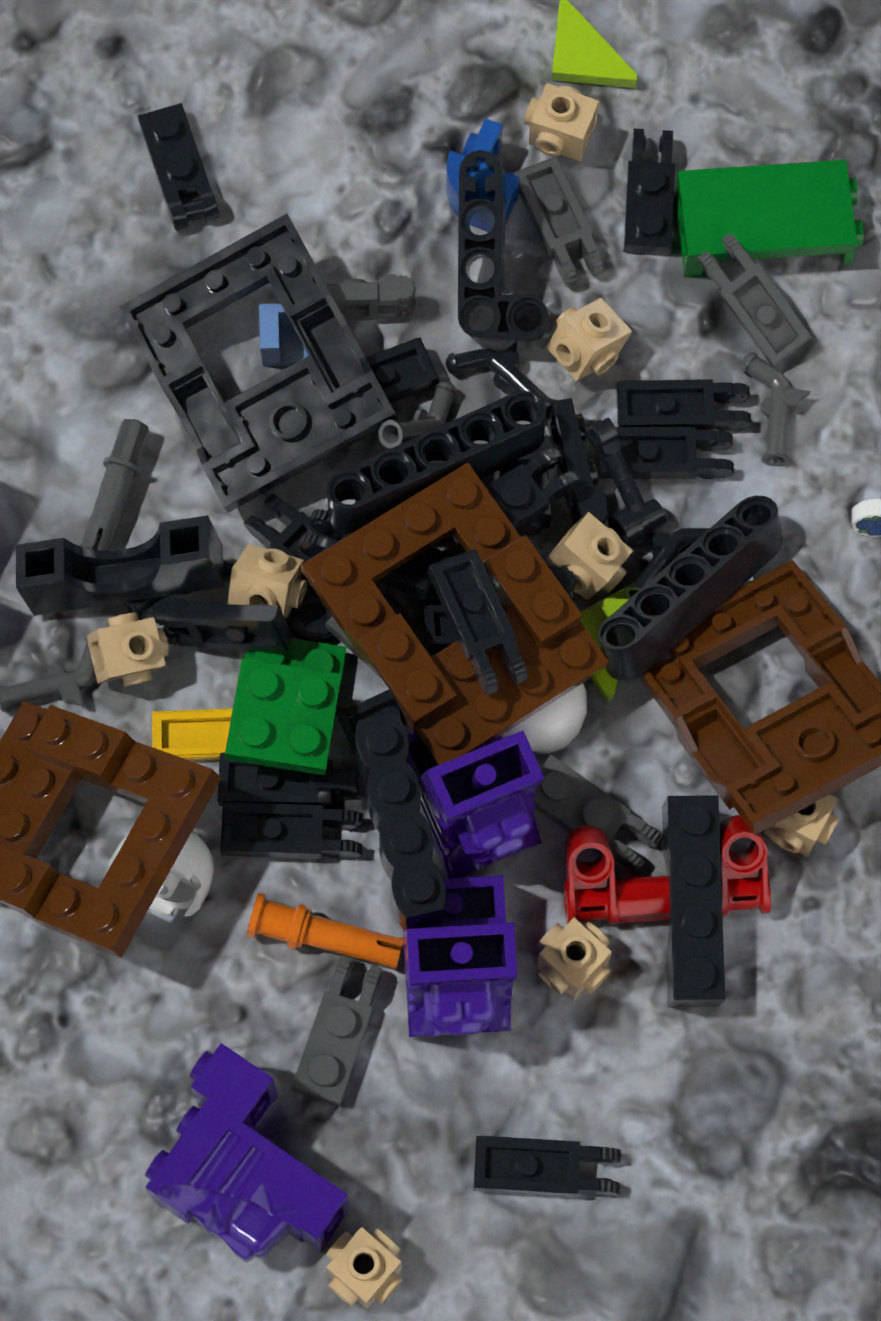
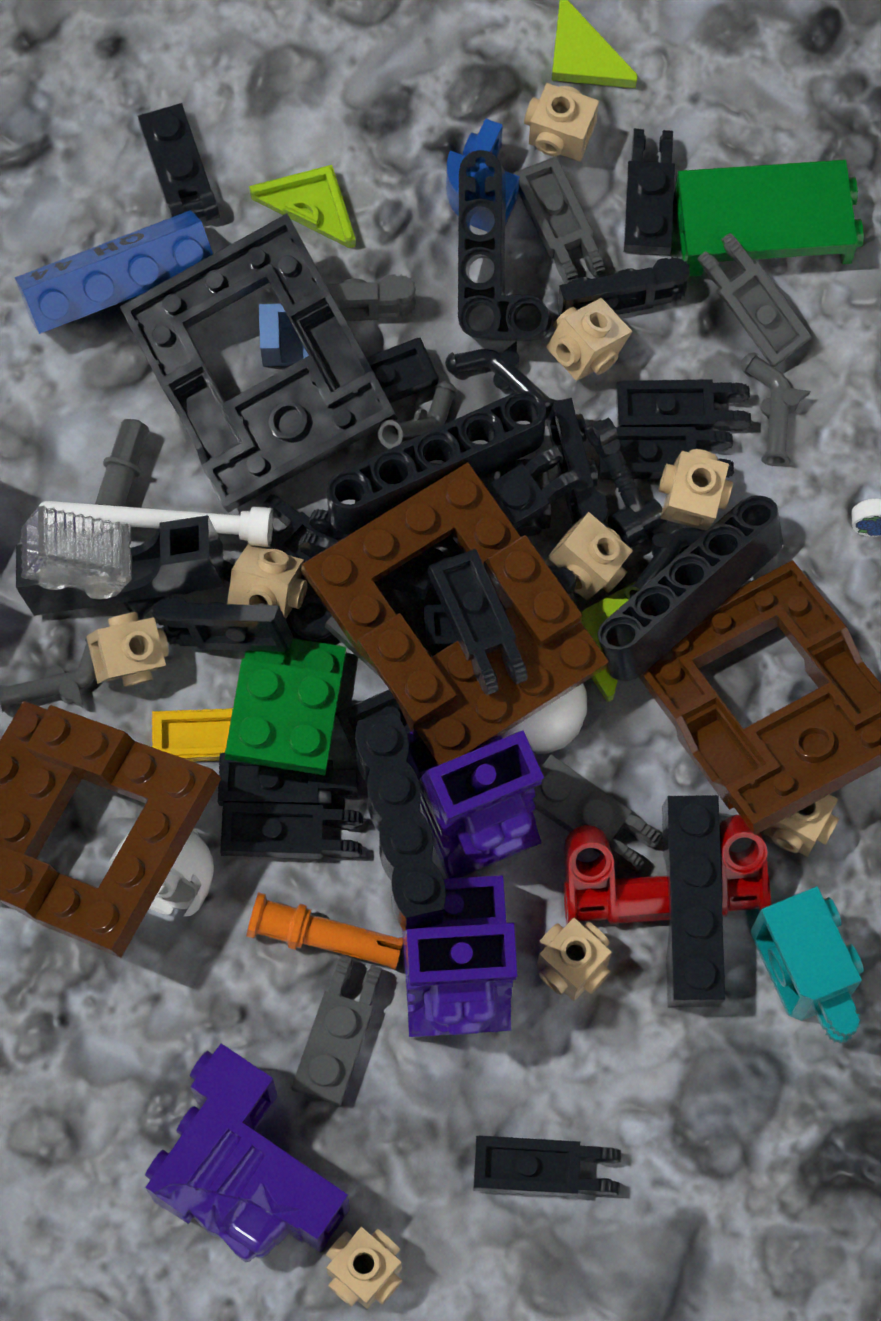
none -> blue brick [15,210,213,334]
none -> clear brick [21,505,132,599]
none -> white piece [38,501,273,547]
none -> lime tile [249,165,356,248]
none -> black hinge [557,256,690,316]
none -> tan brick [659,449,733,531]
none -> teal hinge [750,886,864,1044]

